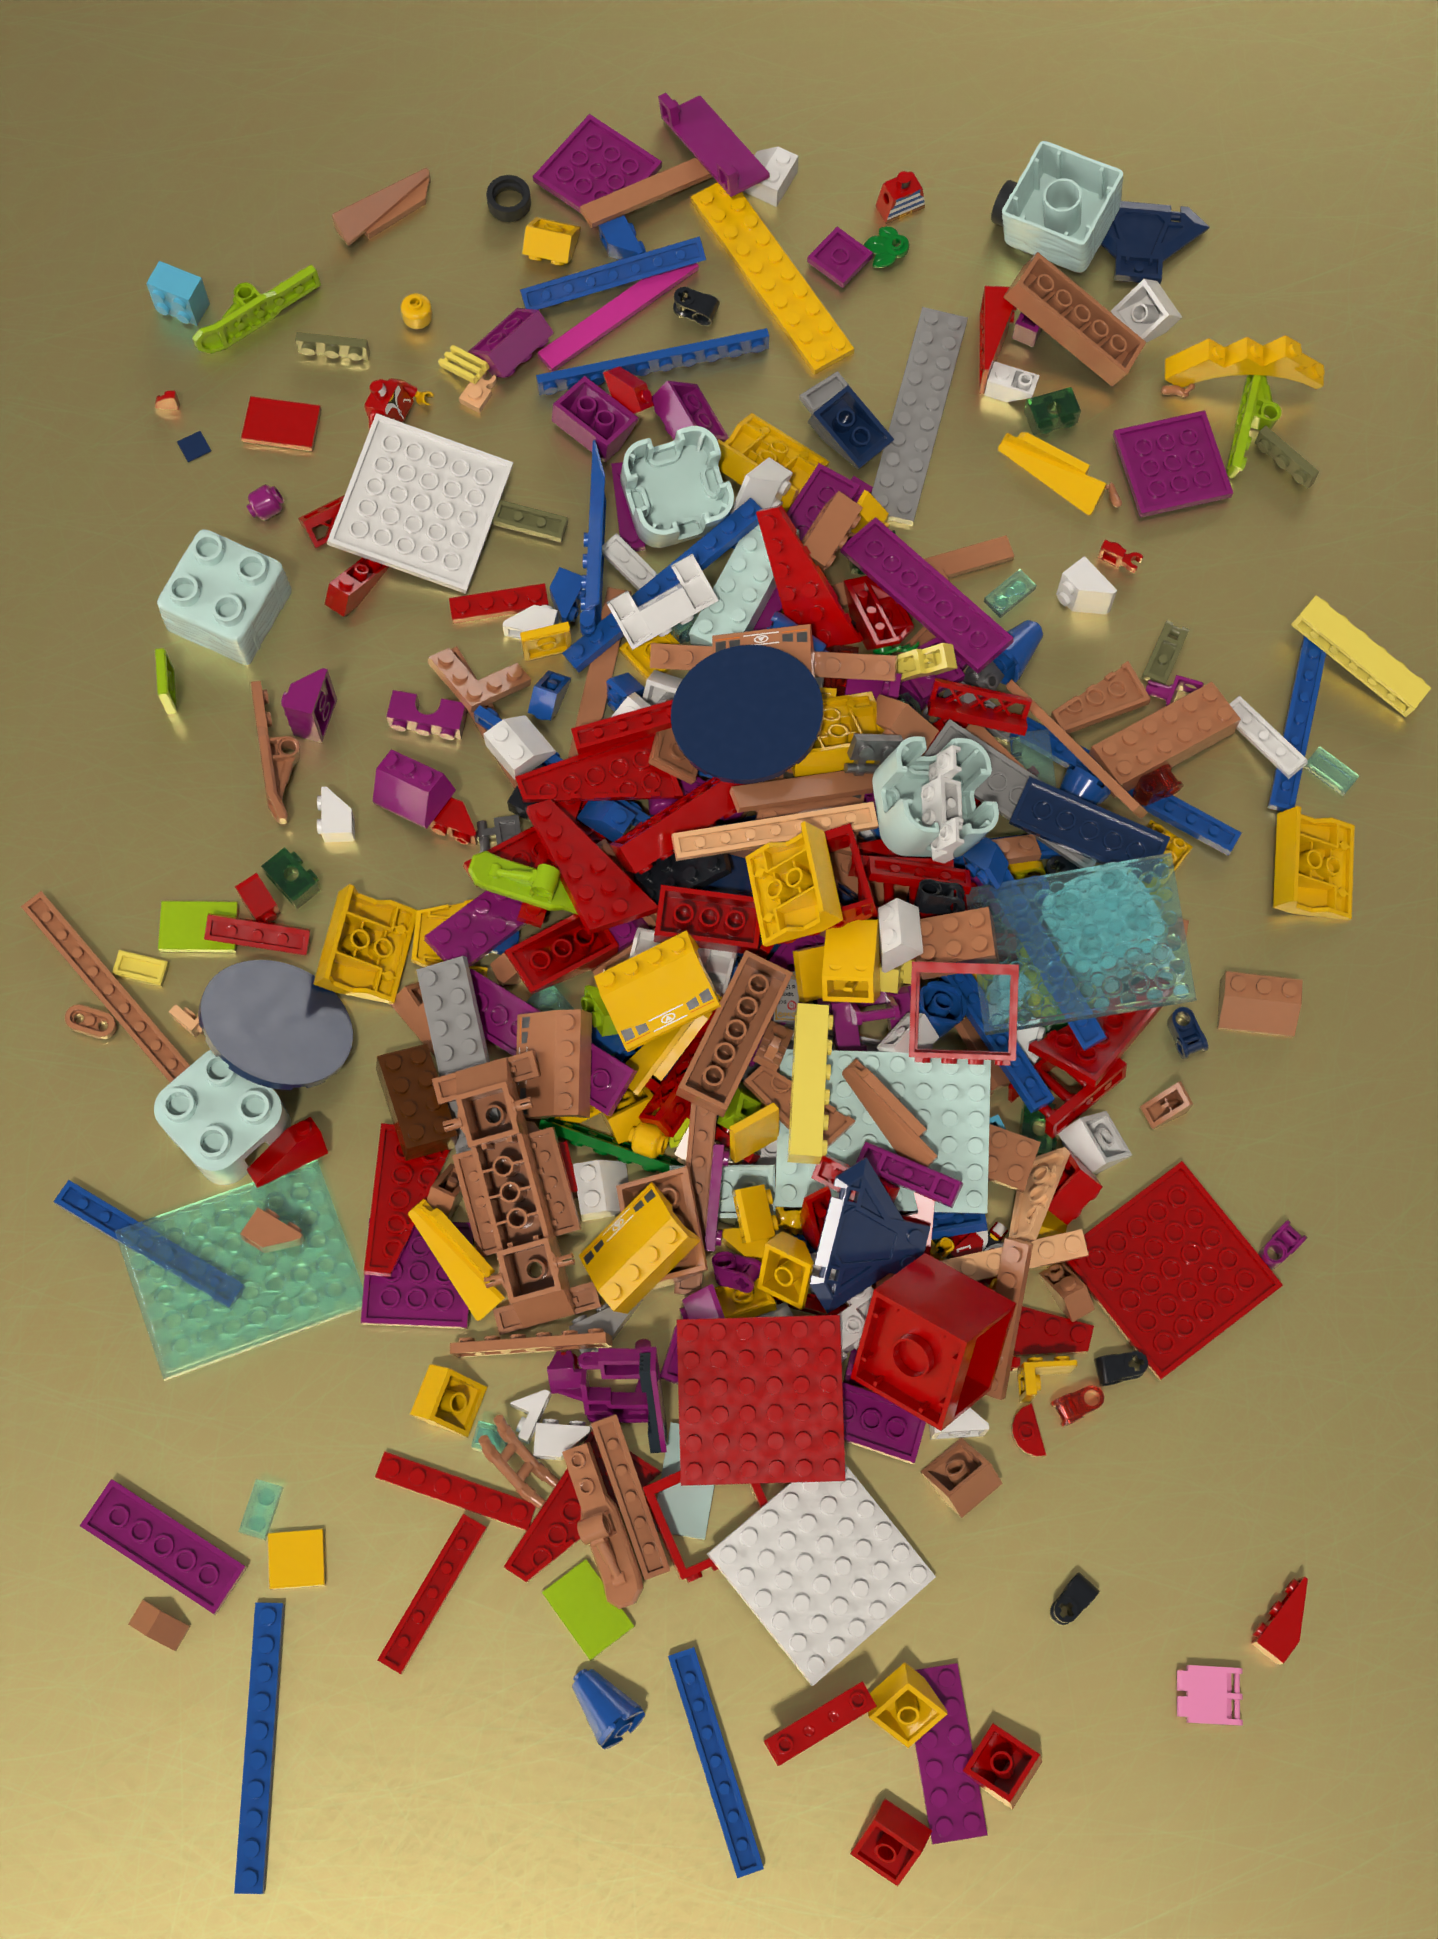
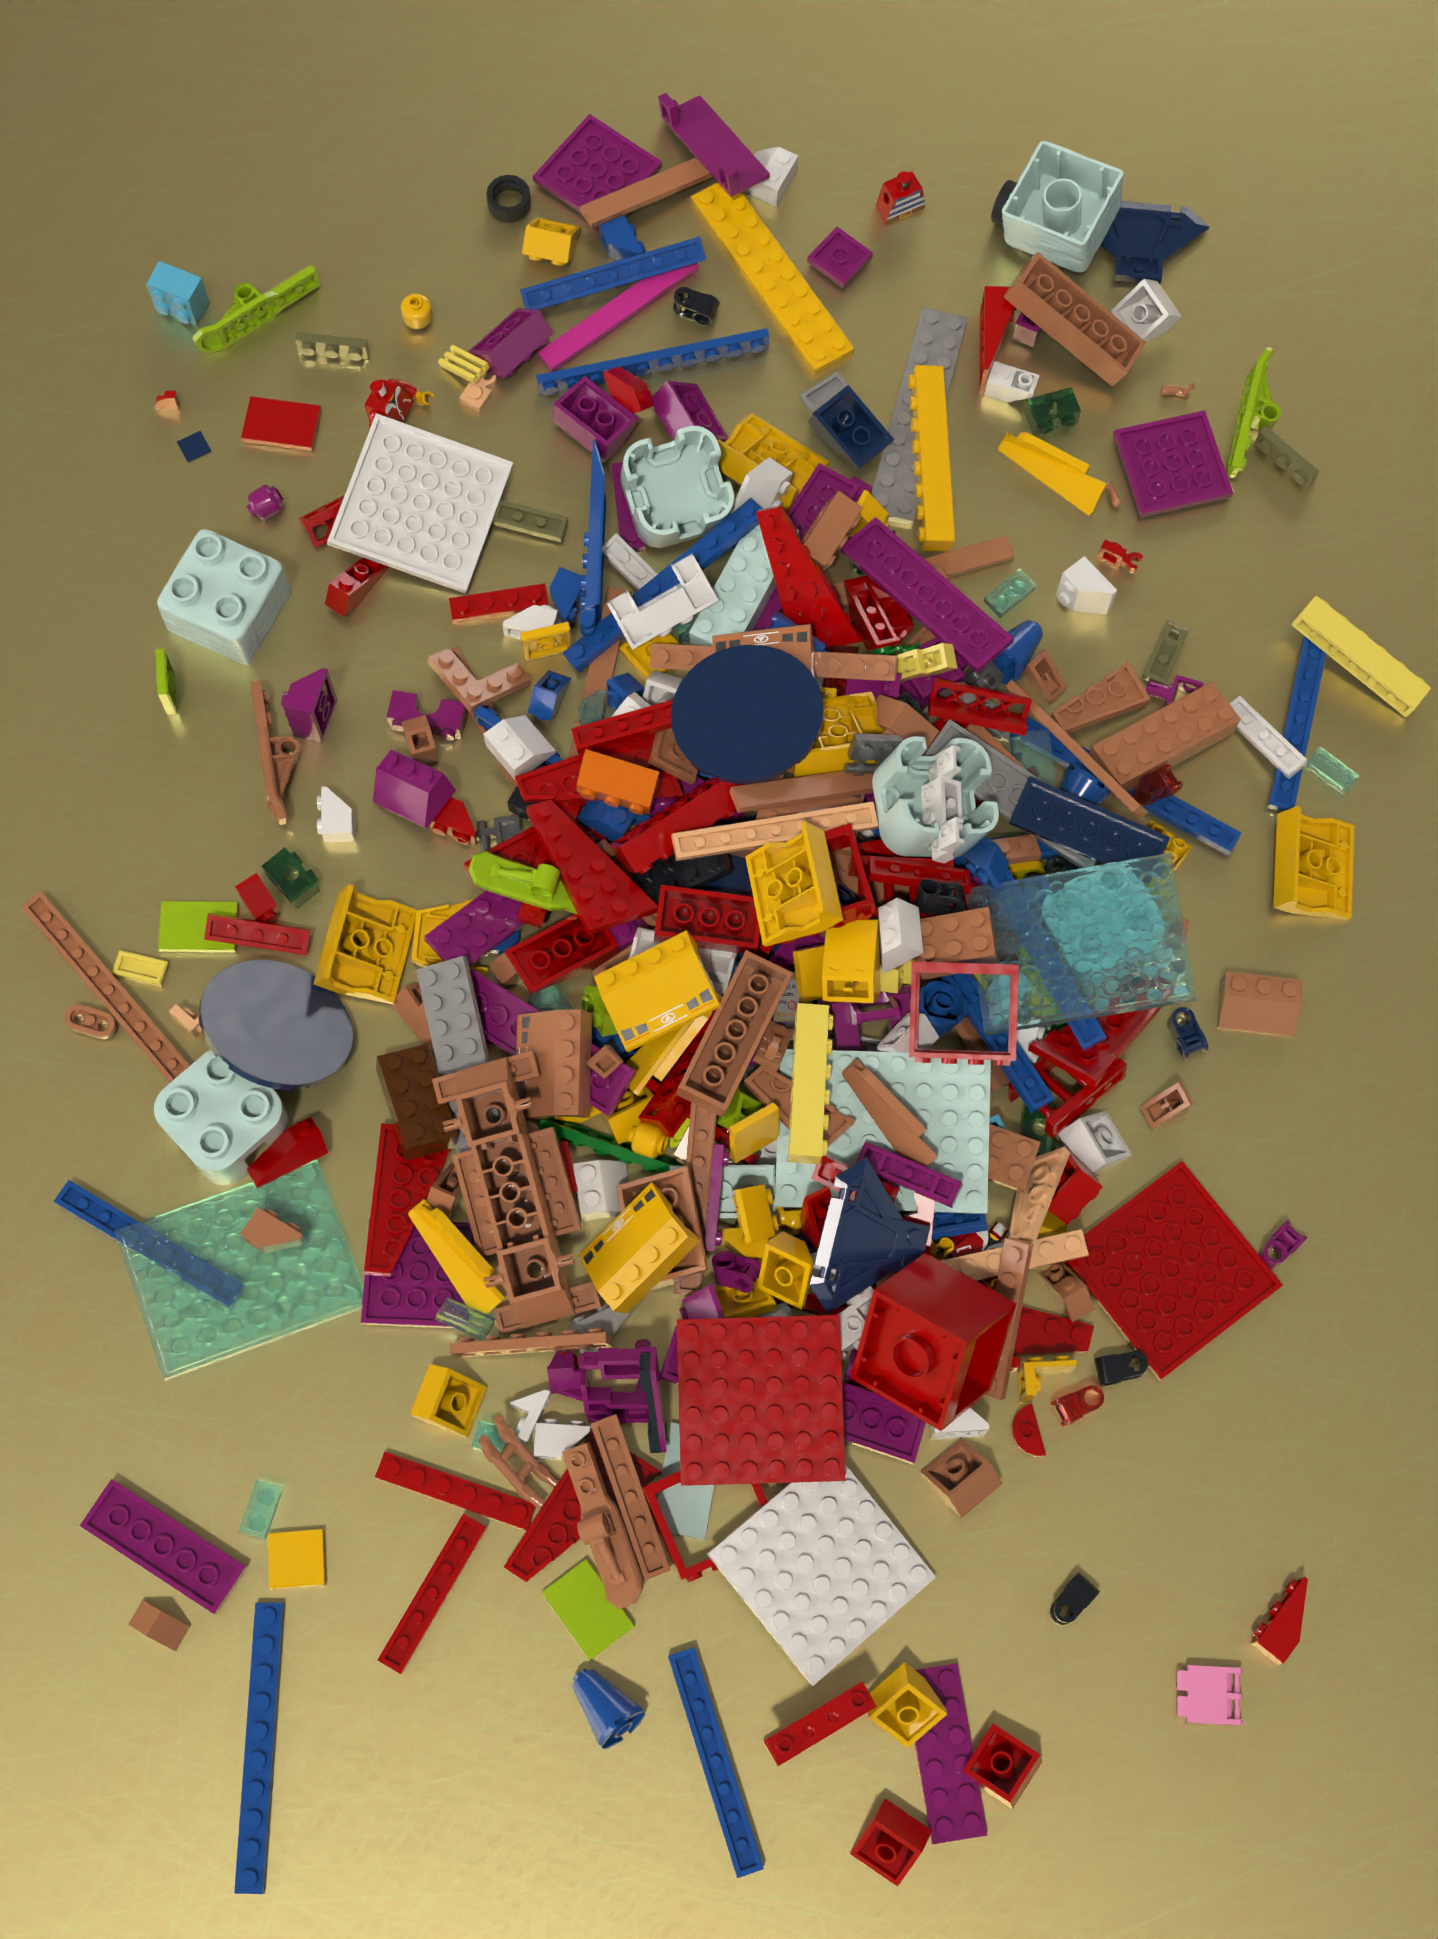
nougat wedge [332,168,431,246] -> none
green plate [863,226,910,268] -> none
yellow arch [1165,335,1325,389] -> none
none -> nougat slope [401,715,439,765]
none -> clear light blue tile [435,1298,496,1341]
none -> orange slope [577,749,659,815]
none -> clear light blue plate [578,691,607,726]
none -> nougat slope [586,1045,623,1079]
none -> yellow brick [908,365,955,551]
none -> nougat slope [1022,649,1067,703]

